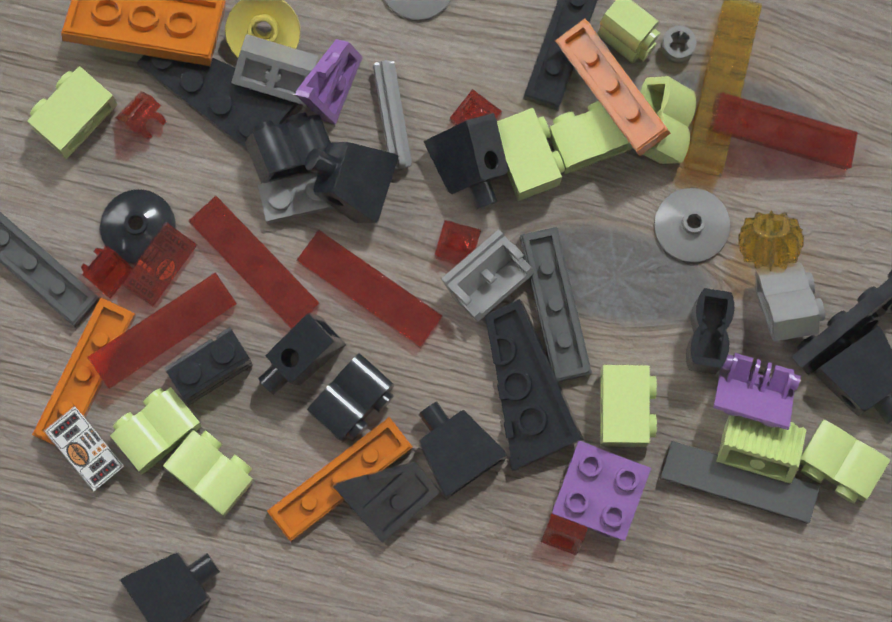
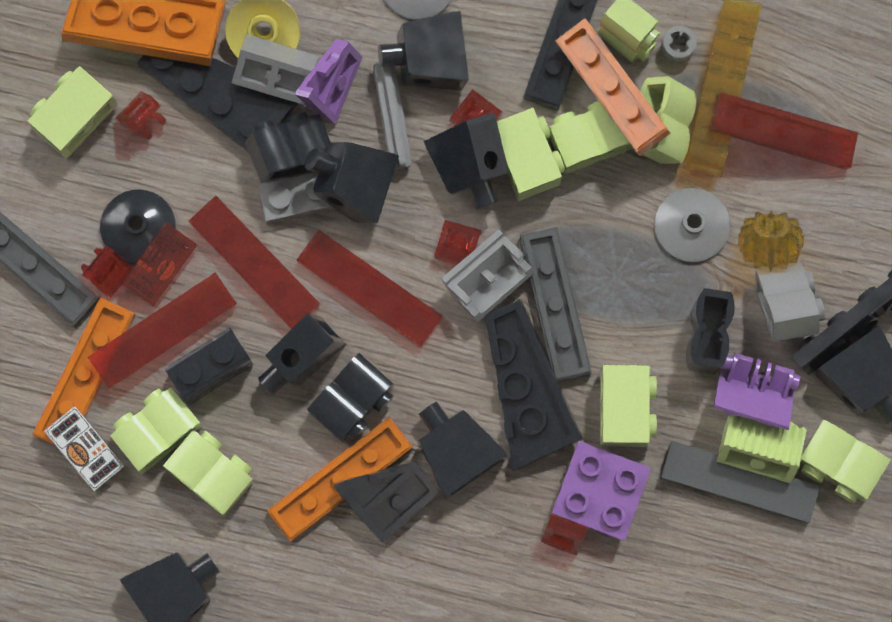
none -> black torso [378,11,469,91]

